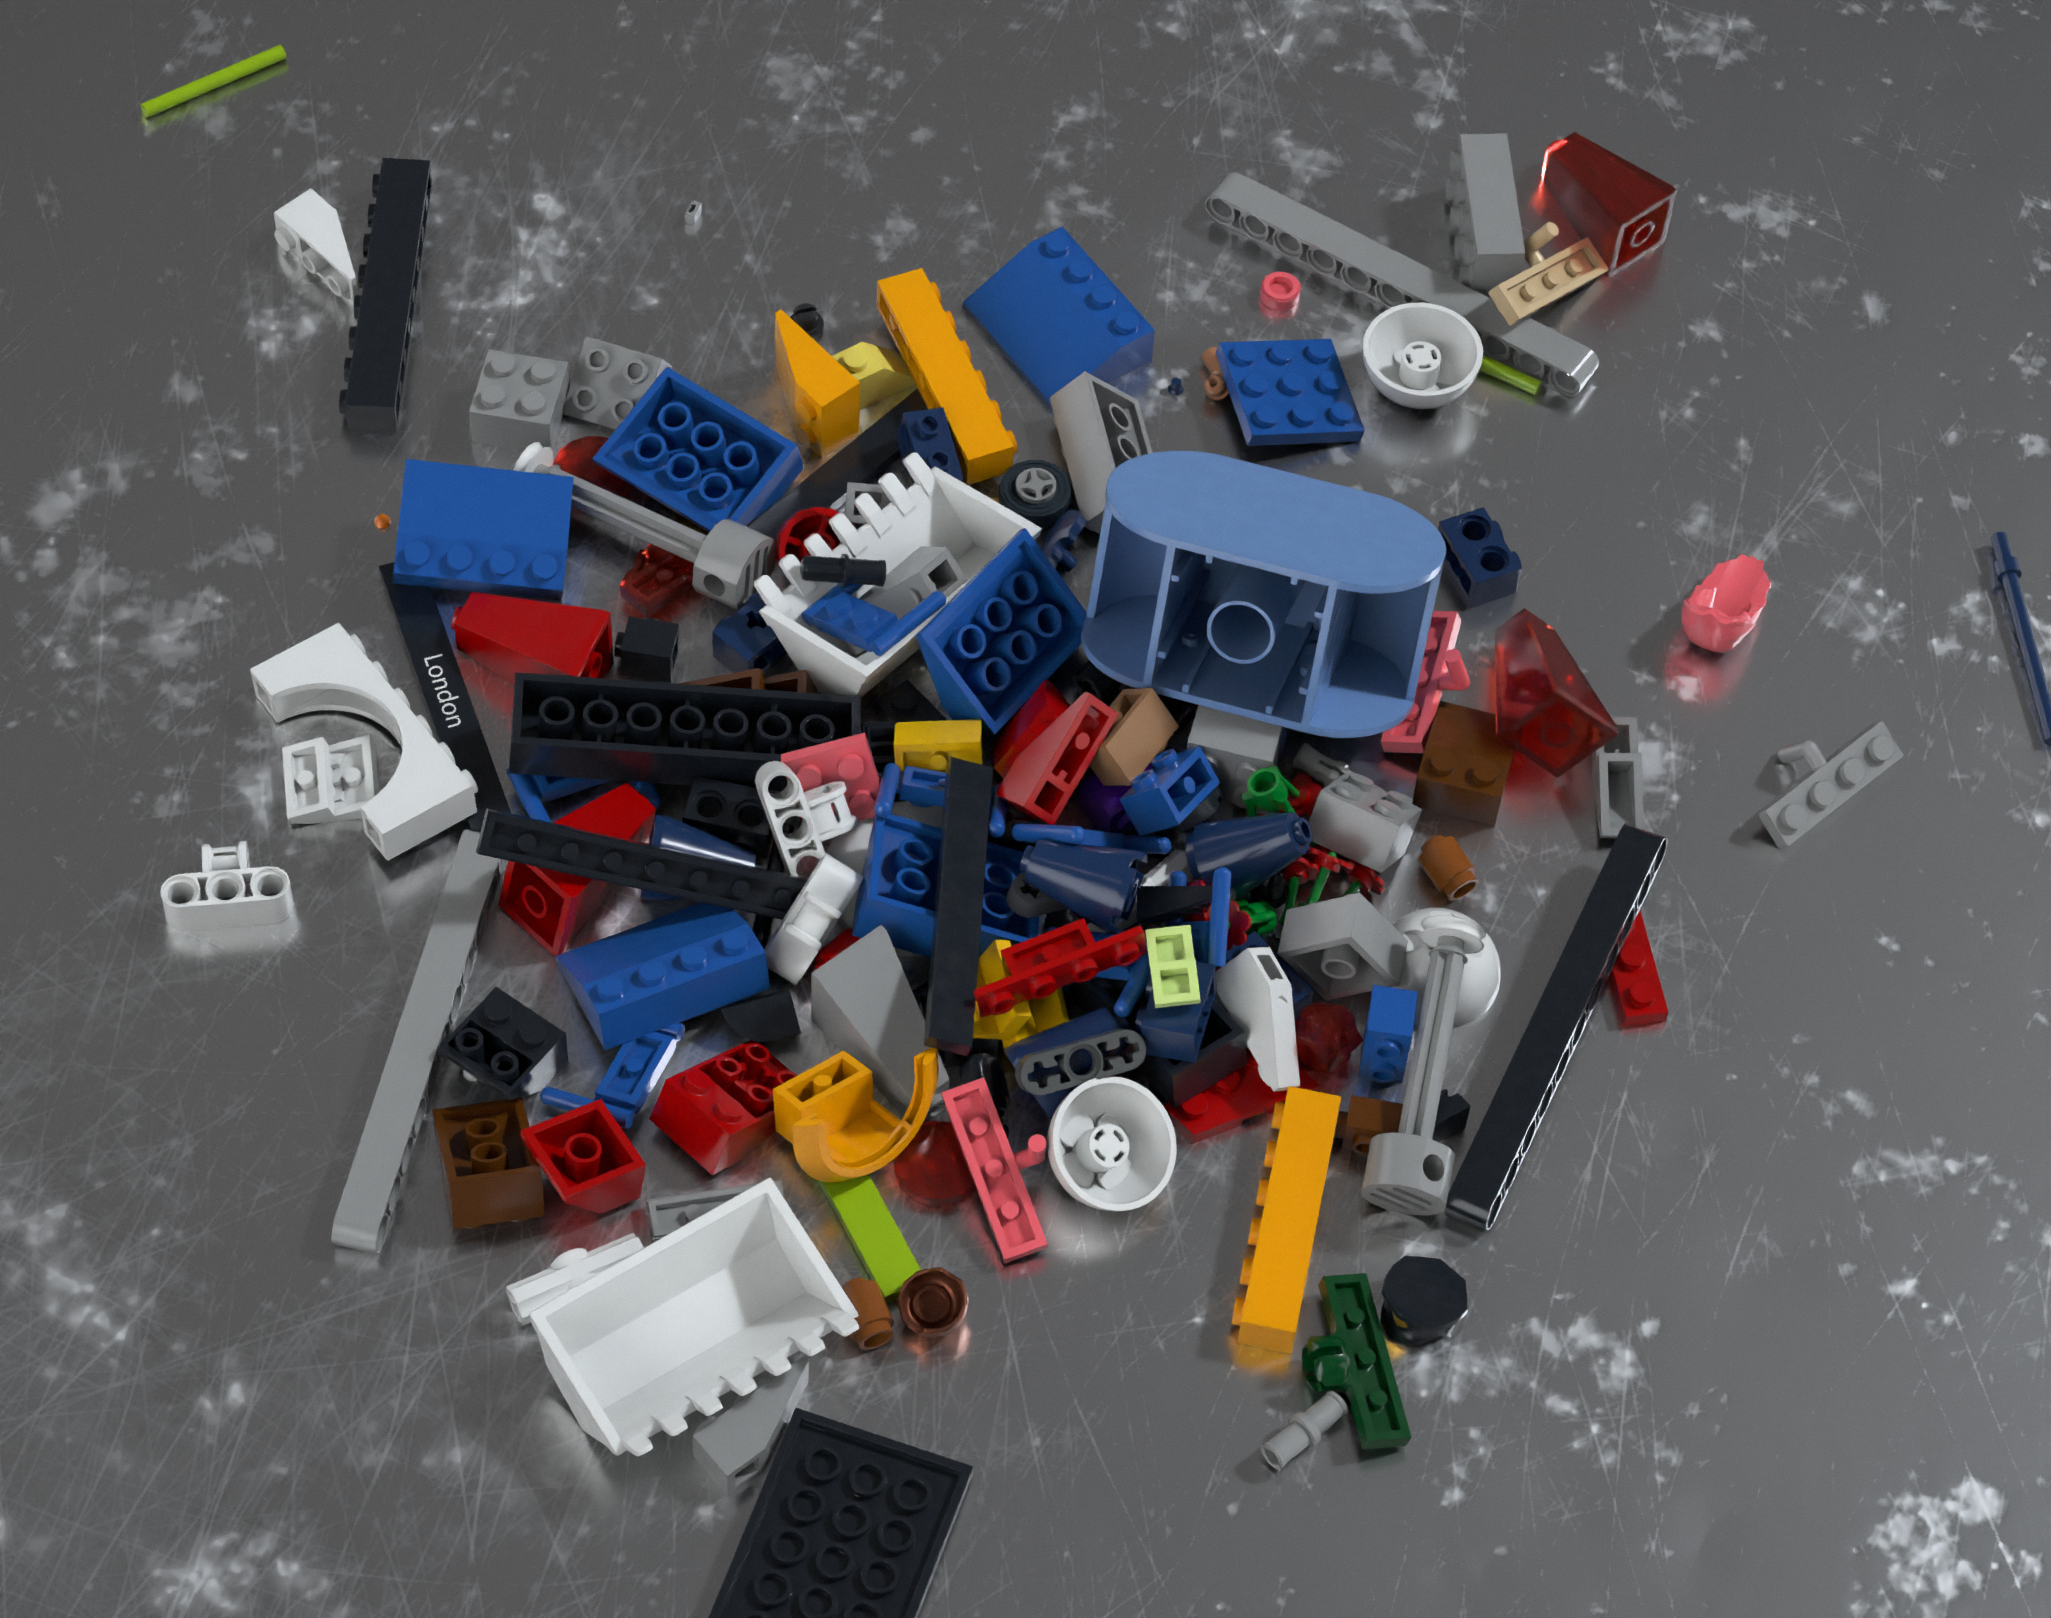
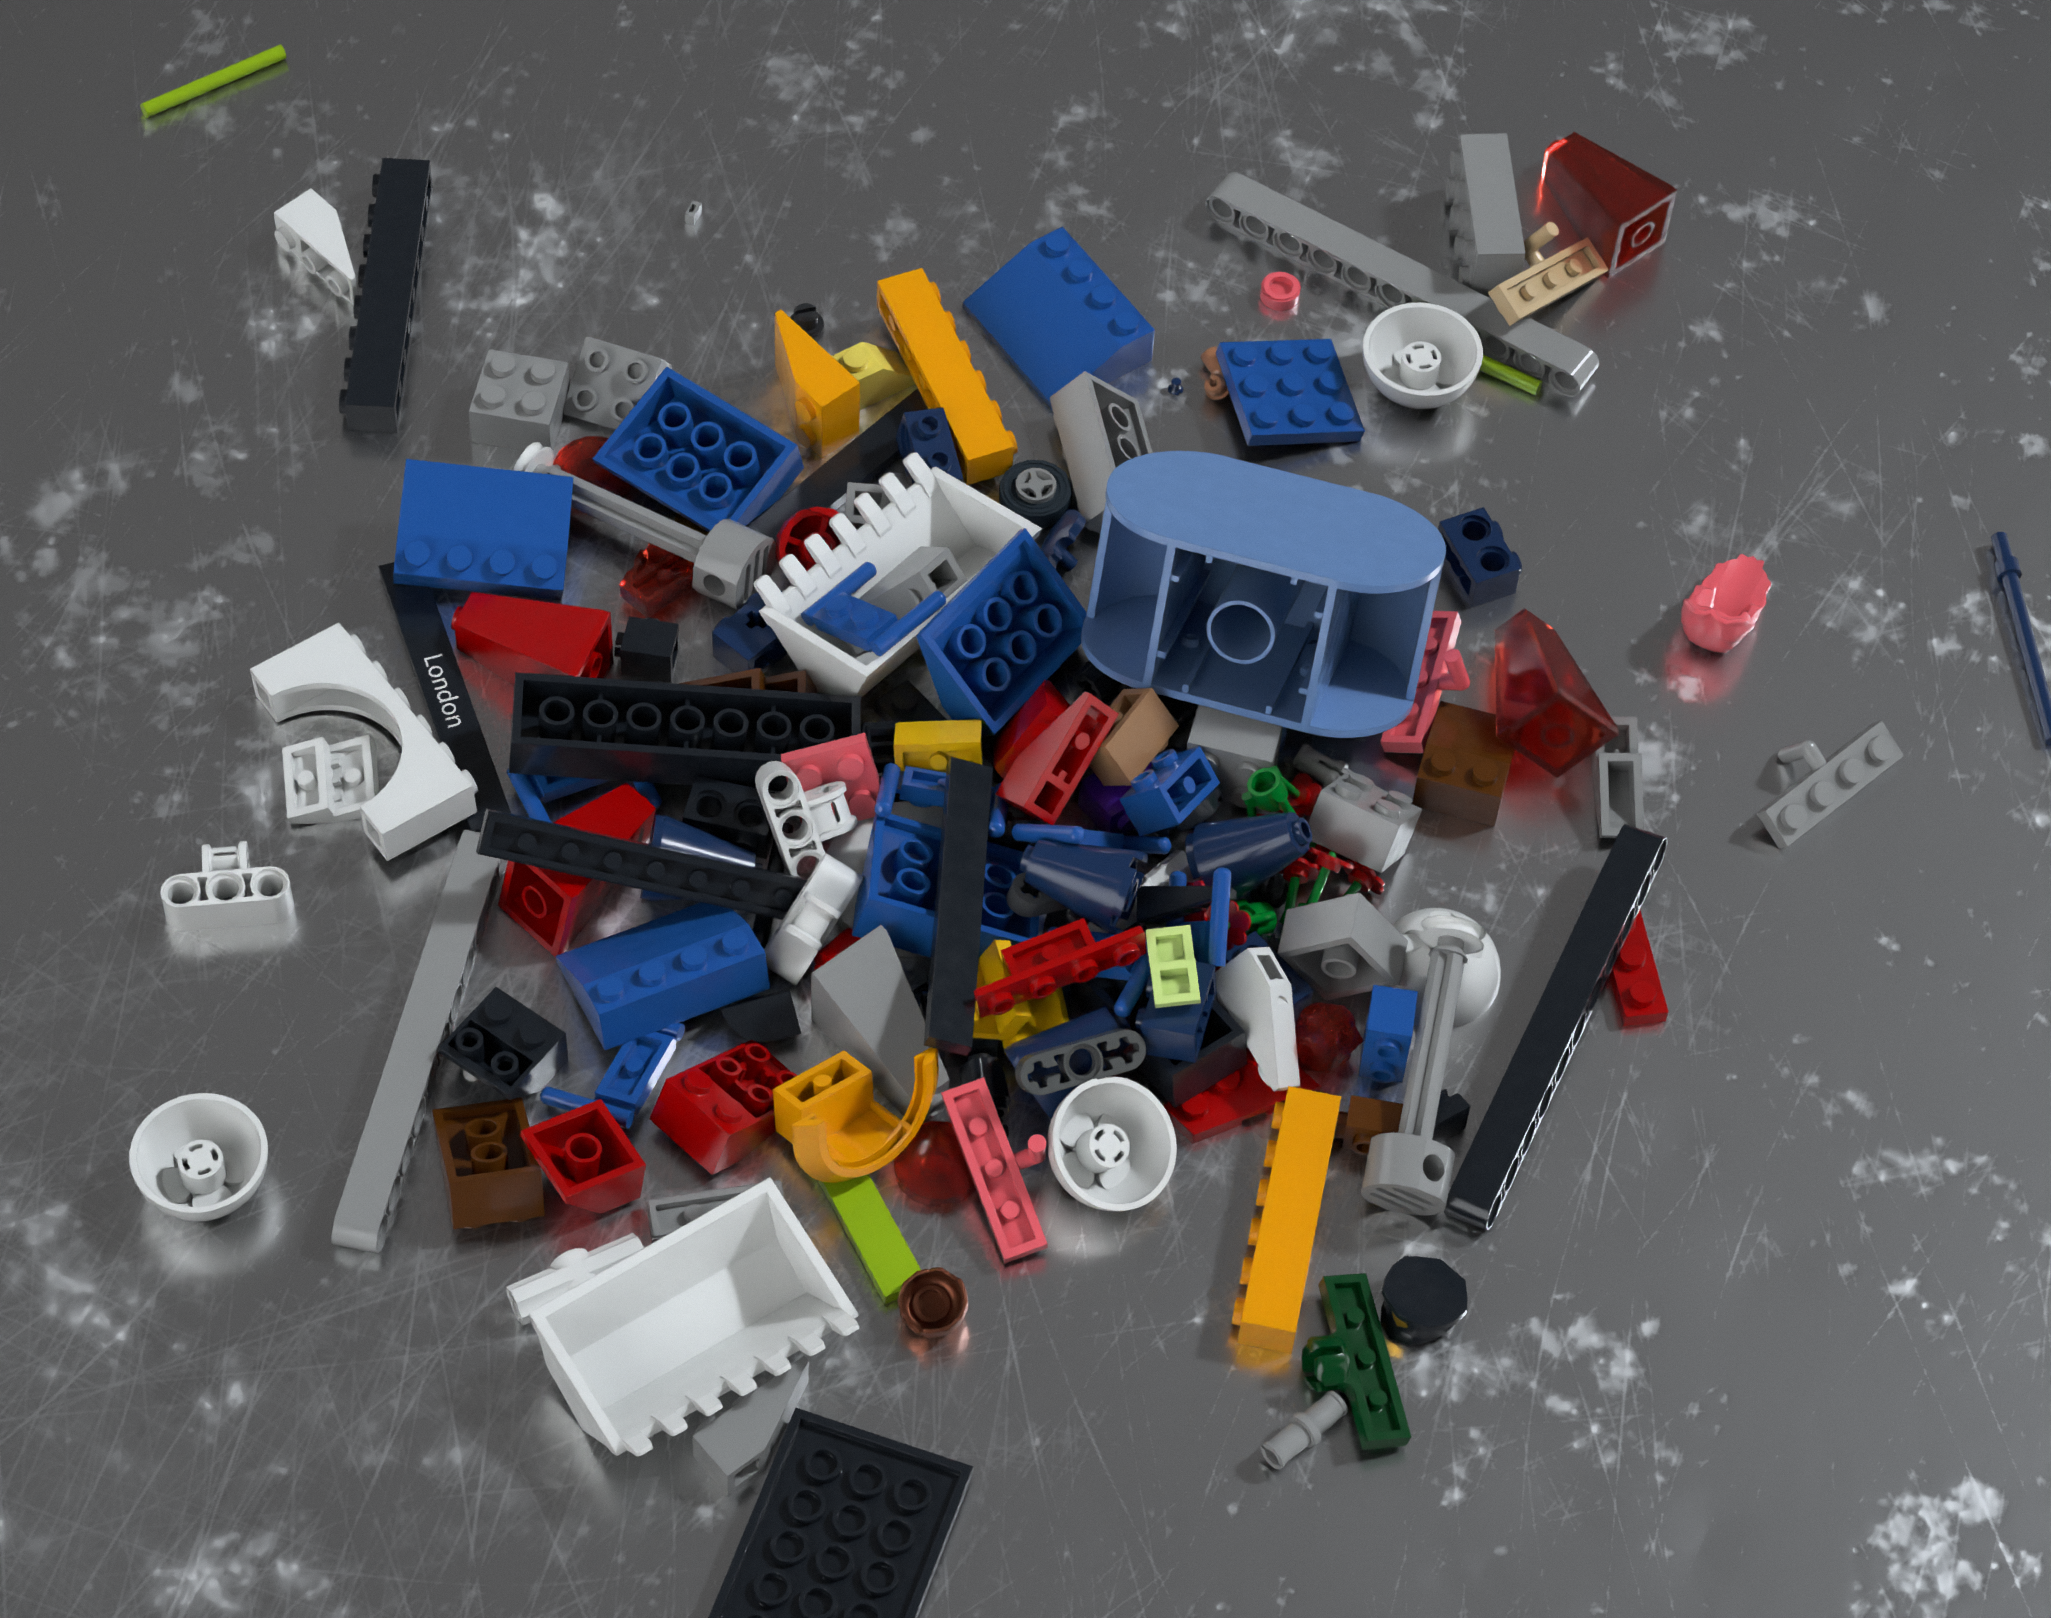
orange piece [374,514,391,529] -> none
black axle [800,554,886,588] -> none
dark orange brick [842,1277,894,1350] -> none
dark orange brick [1418,835,1479,901] -> none
none -> white piece [129,1093,268,1221]

